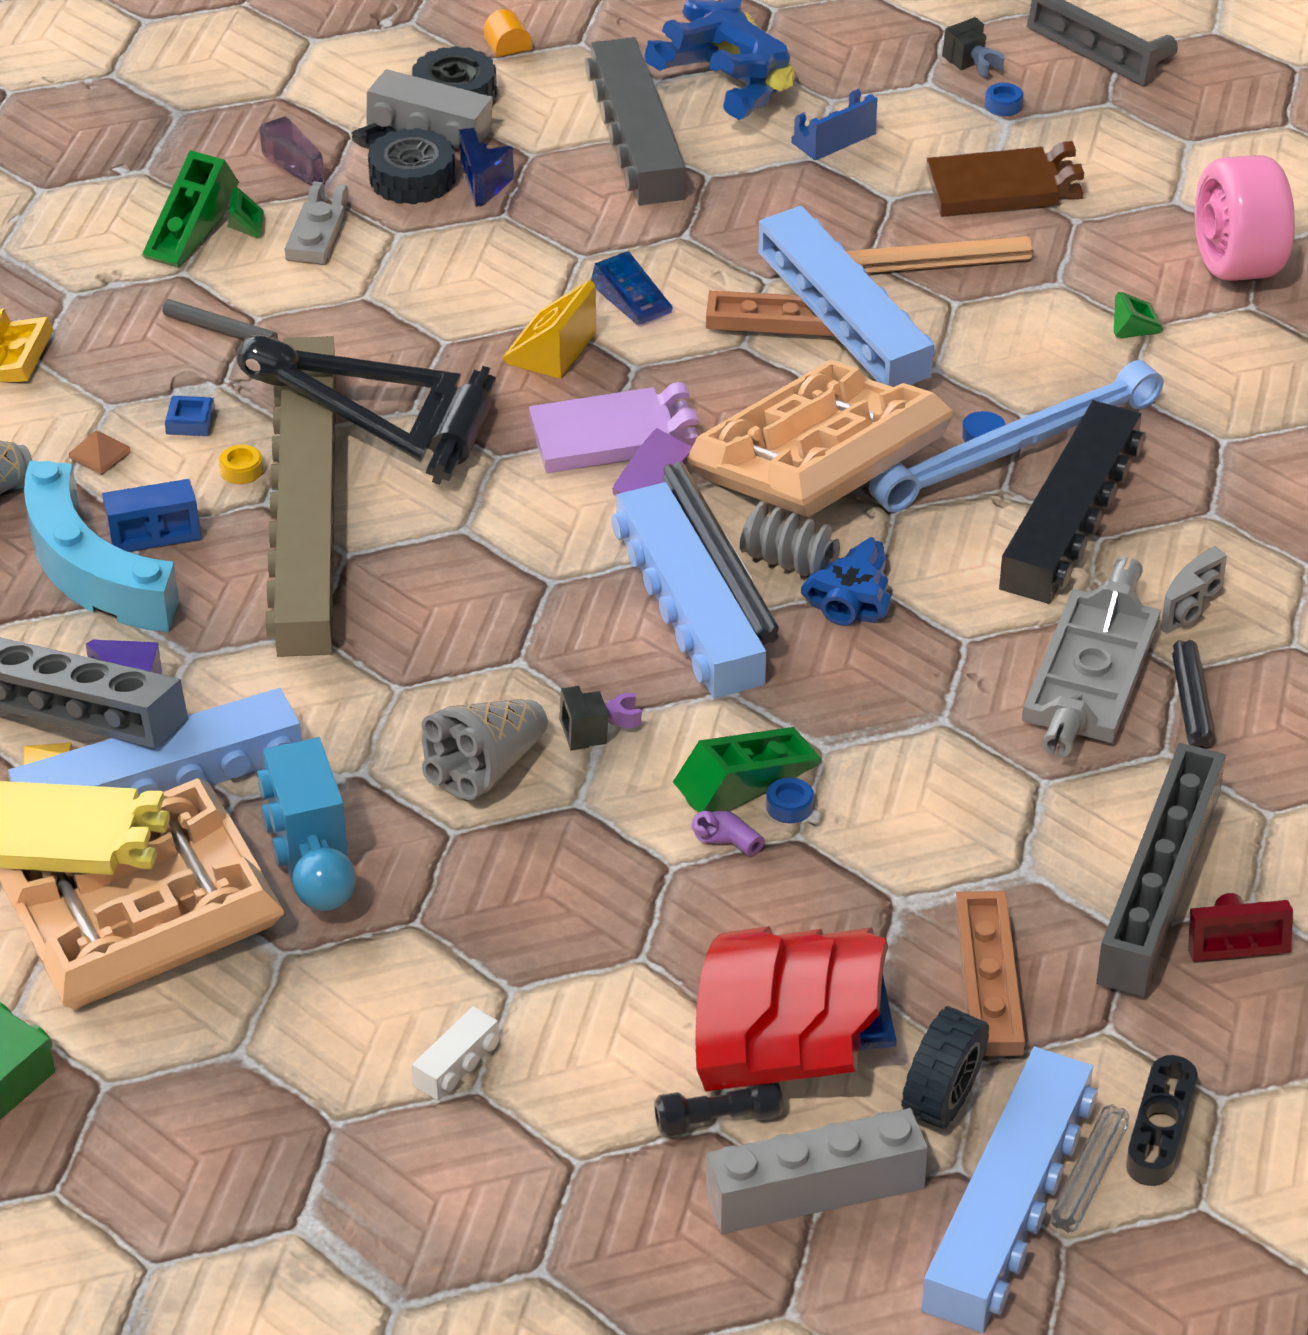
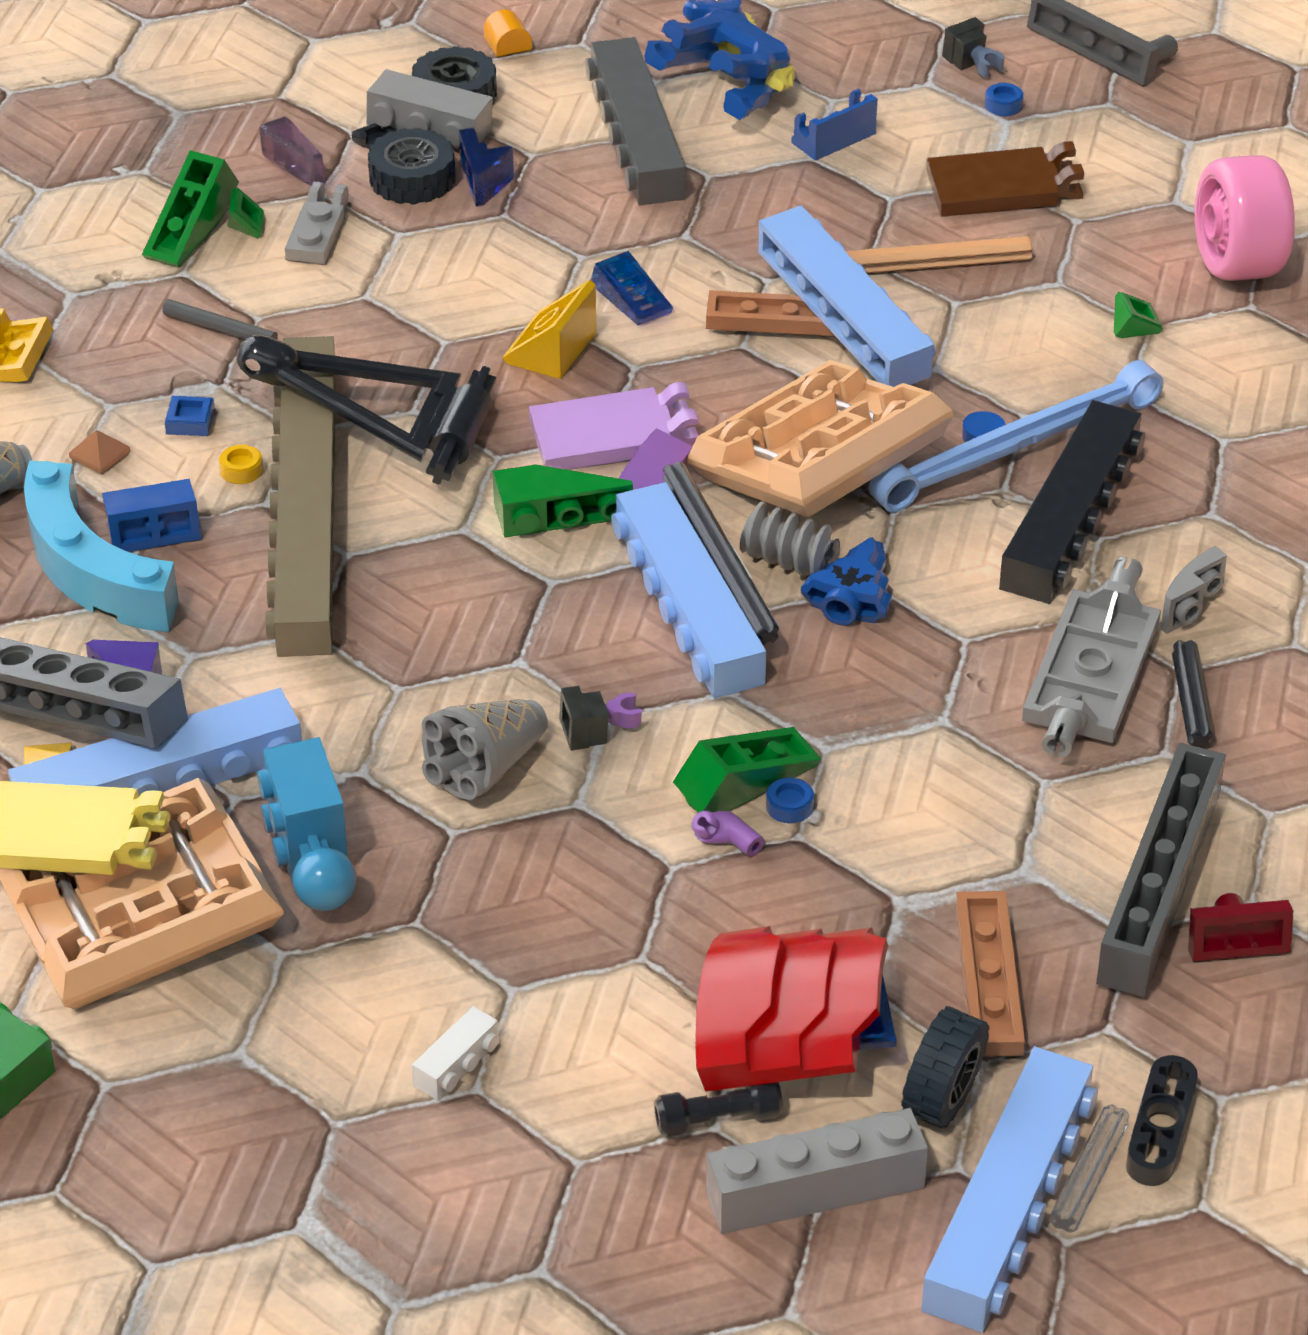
none -> green slope [492,464,633,538]

